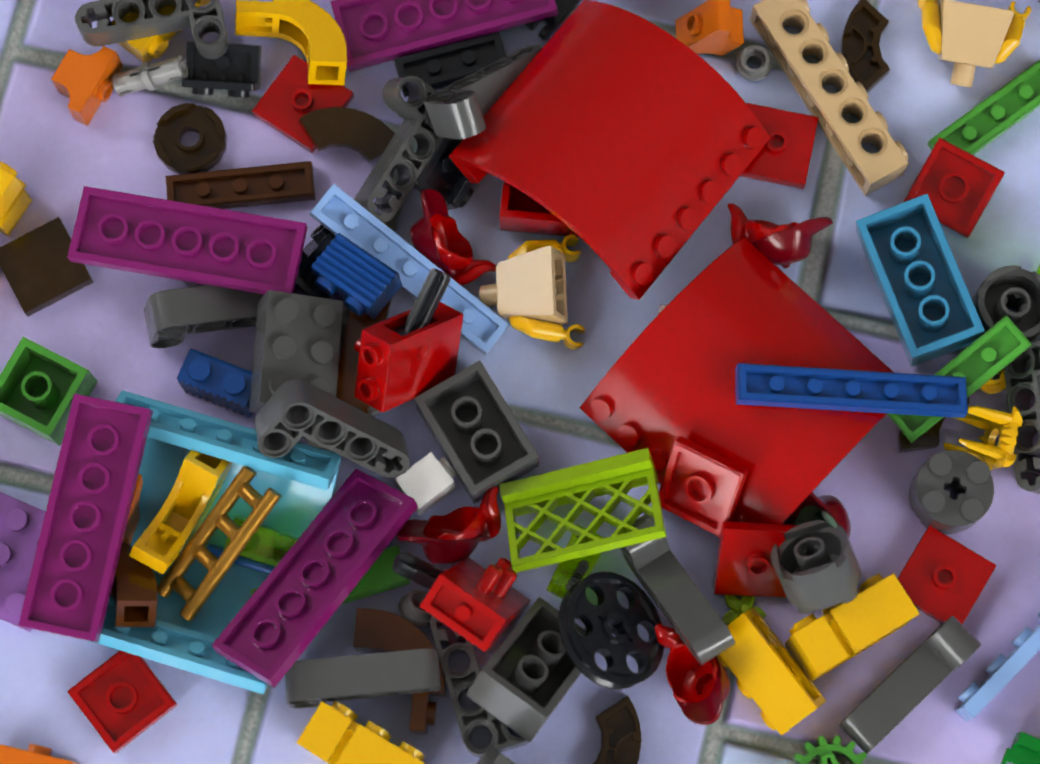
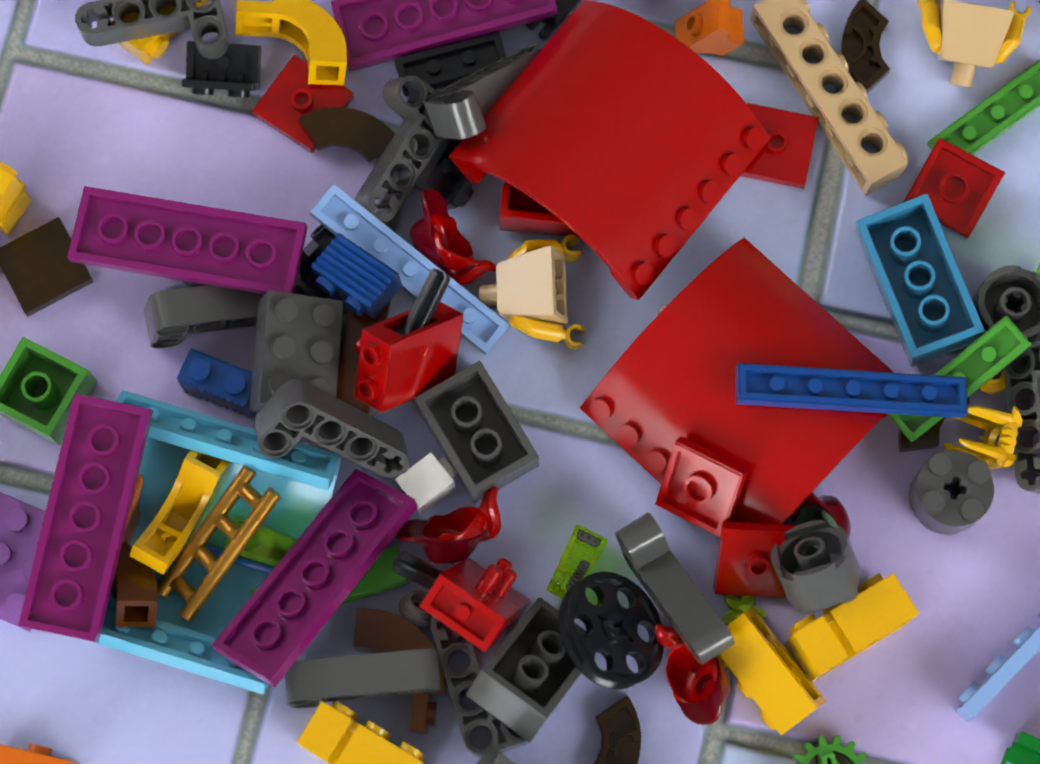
orange brick [51,46,123,126] -> none
red plate [67,650,178,754] -> none
light grey pin [112,55,188,97] -> none
dark brown tile [153,103,227,174] -> none
reddish brown tile [166,161,316,209] -> none
lime fence [499,448,667,573] -> none
dark red hair [727,203,833,268] -> none
light grey plate [735,45,772,81] -> none
dark grey beam [839,615,981,754] -> none
red plate [897,525,997,625] -> none

